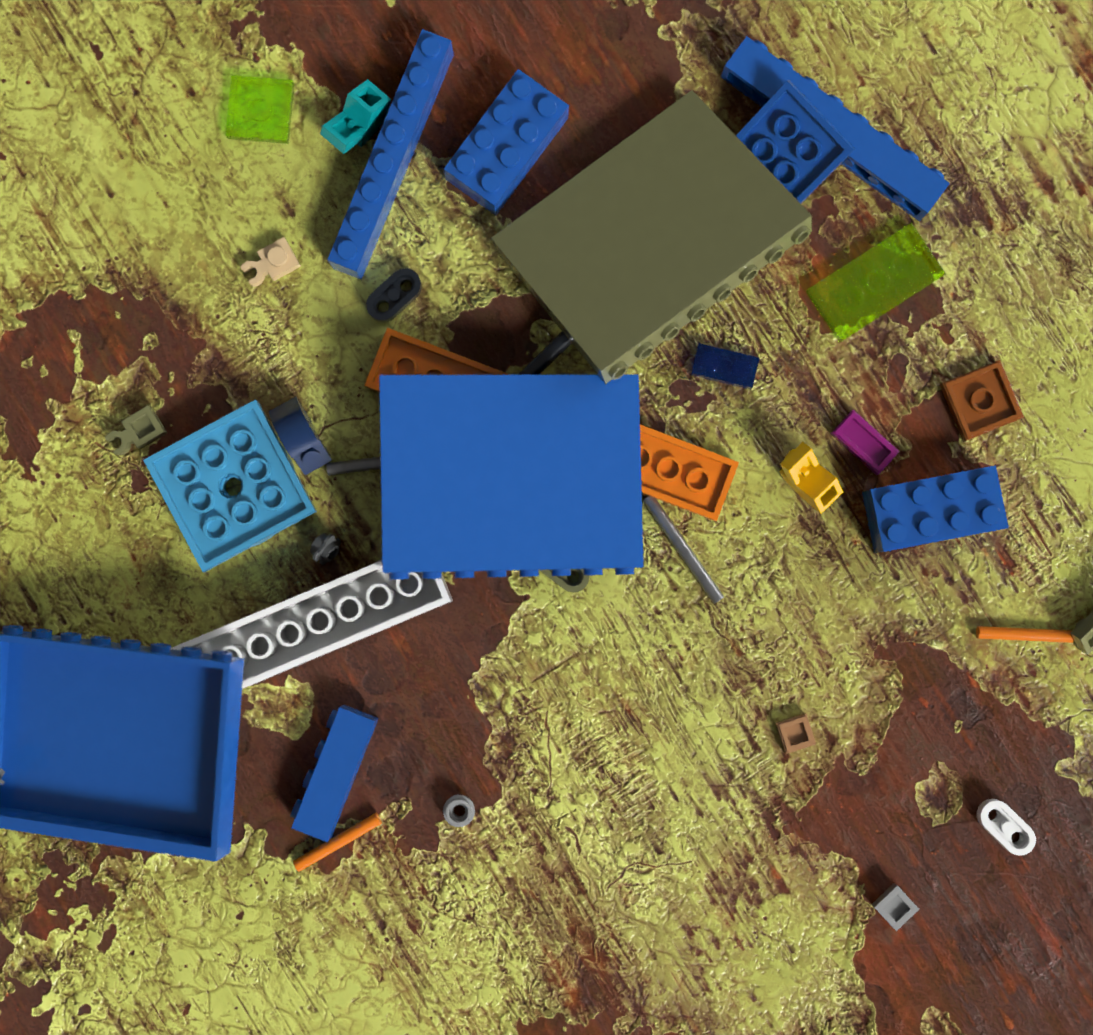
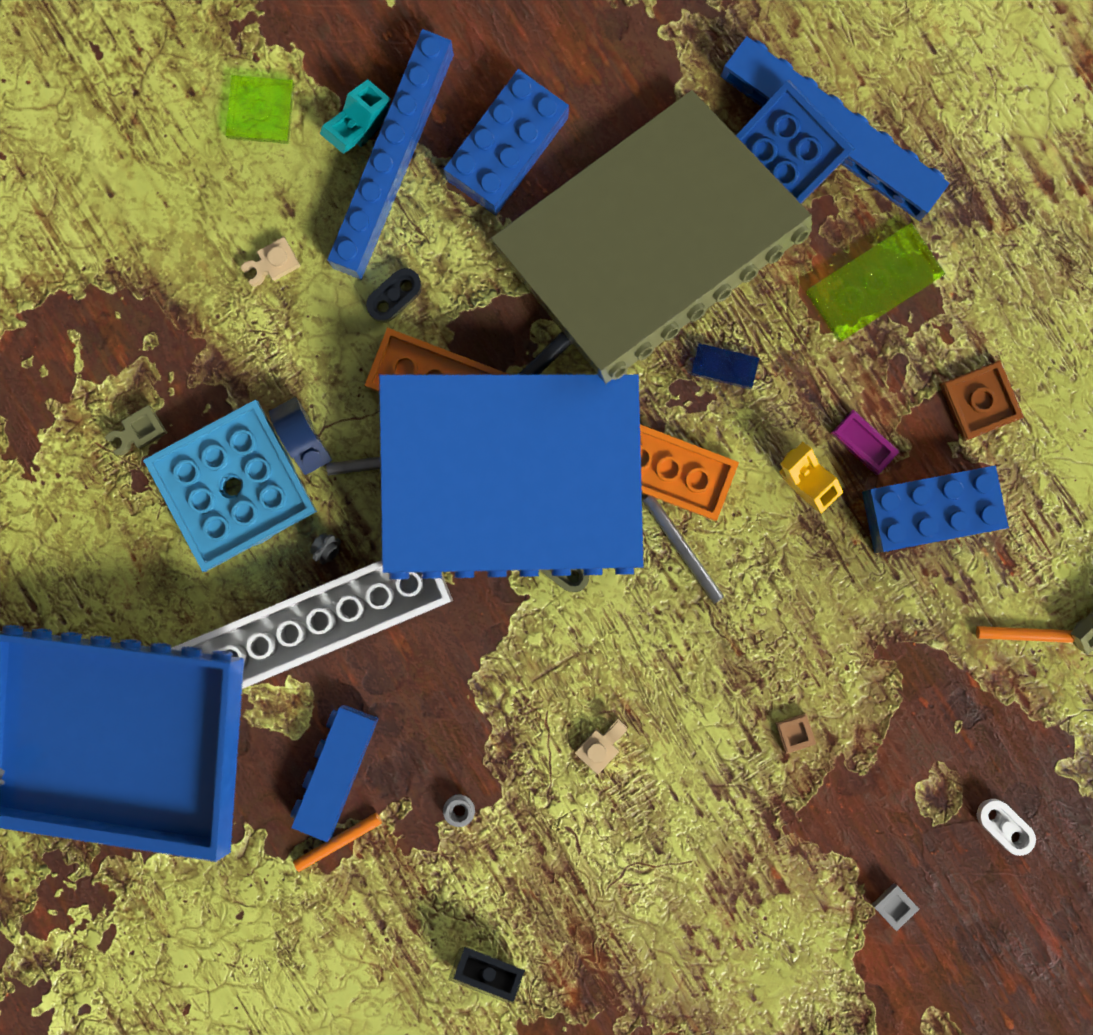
none -> black brick [448,947,525,1003]
none -> tan plate [575,719,628,774]

